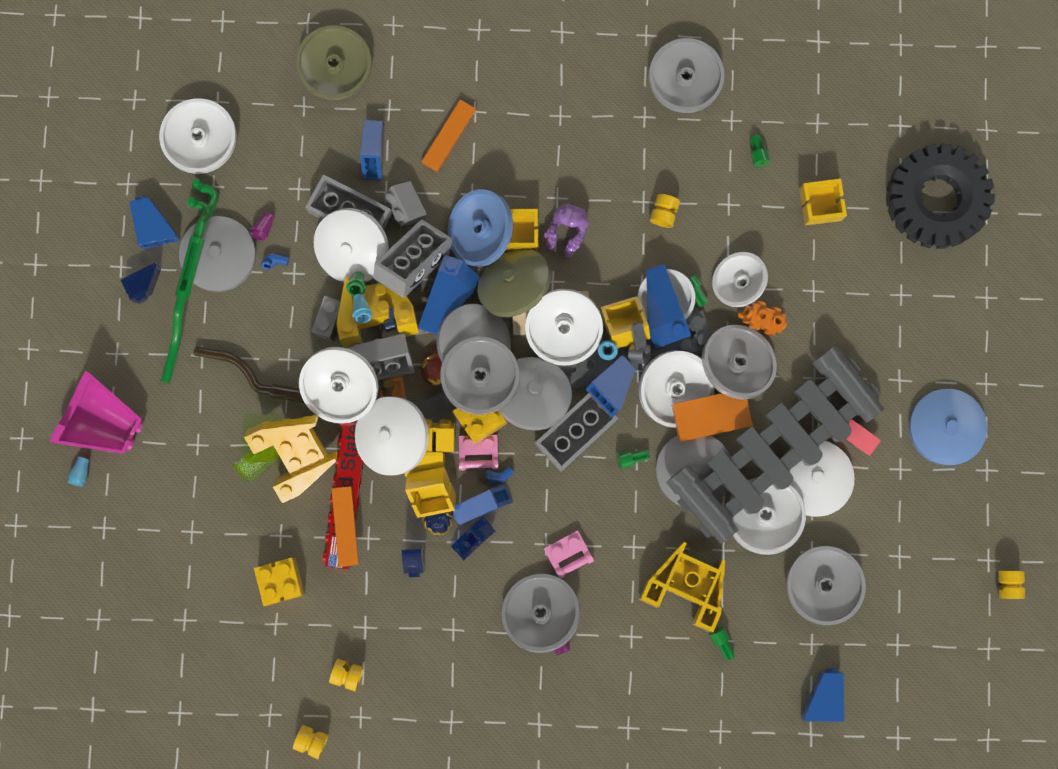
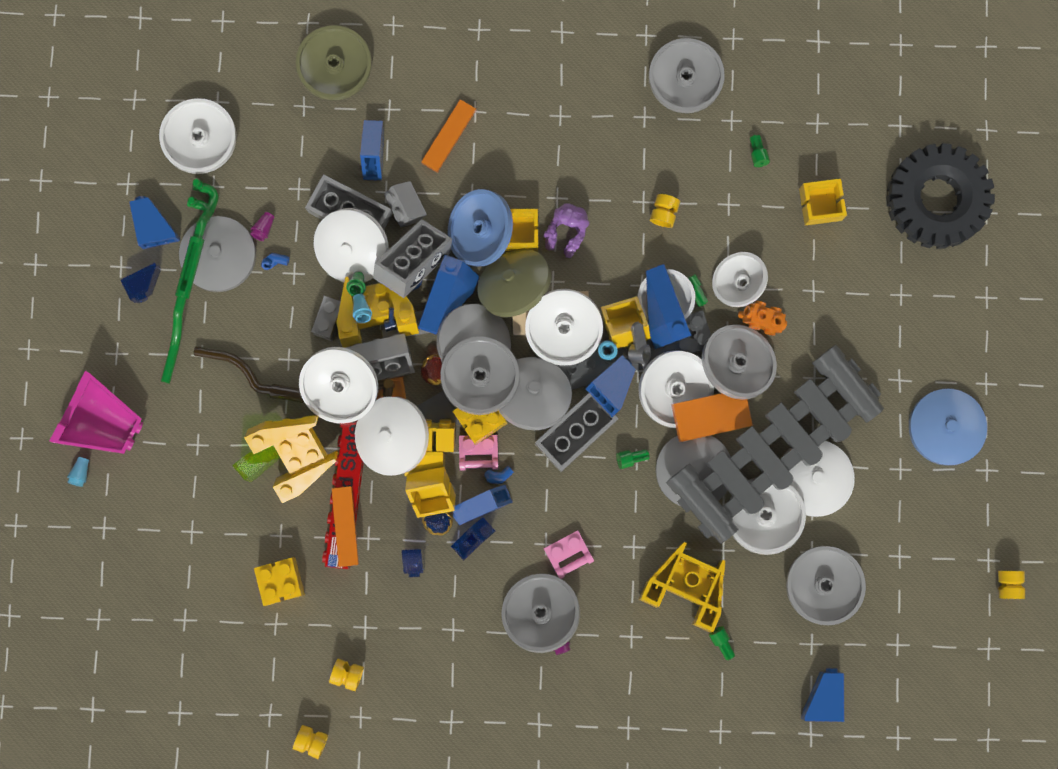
coral slope [846,419,881,456] -> none

